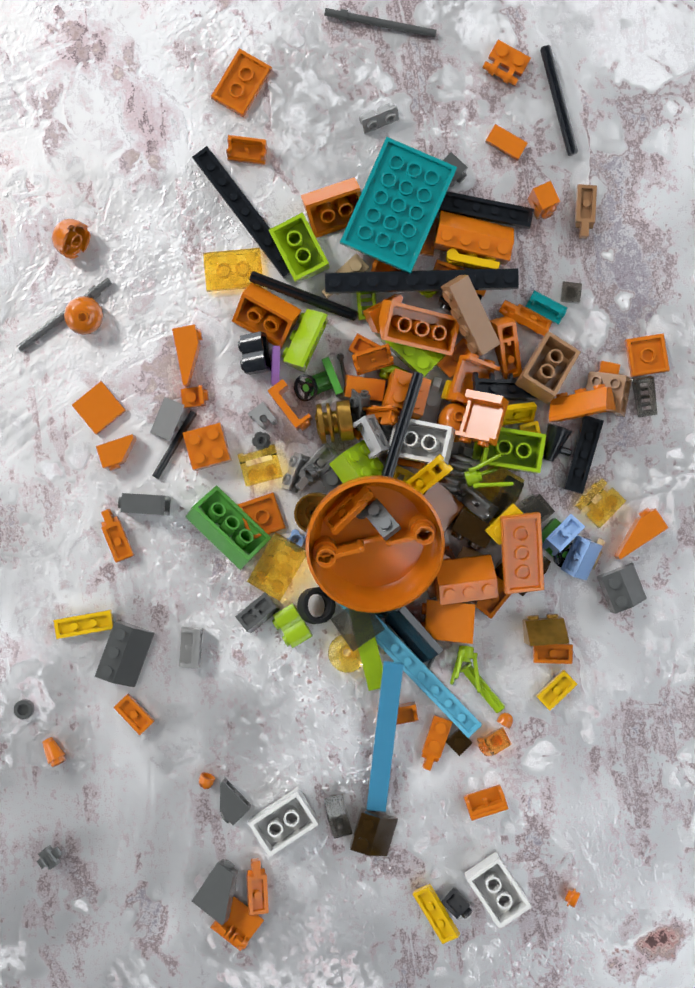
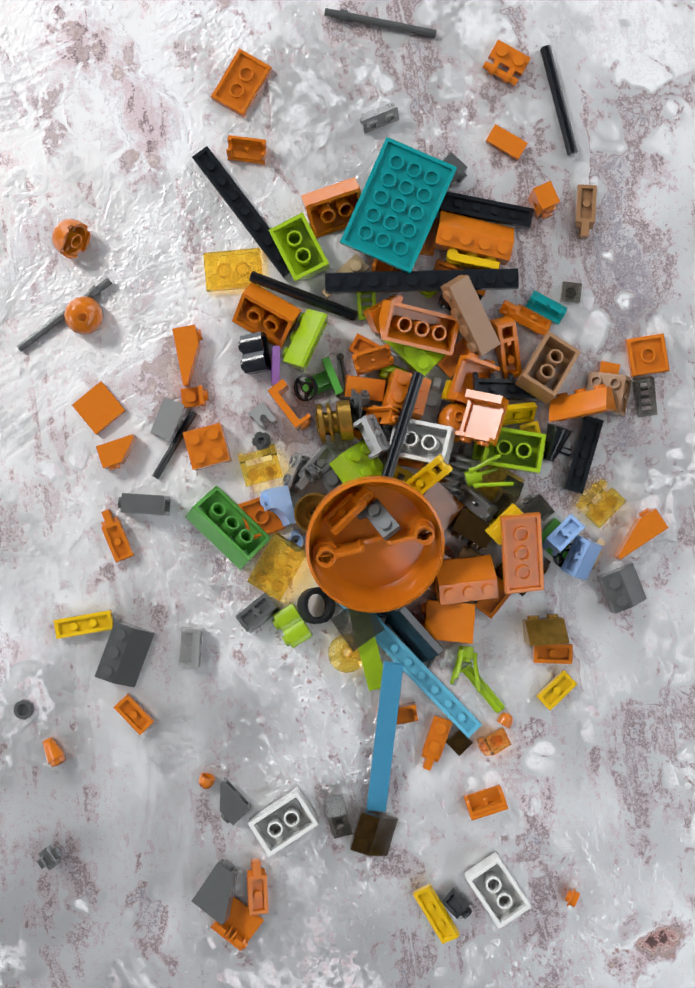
none -> light blue arch [260,485,296,527]

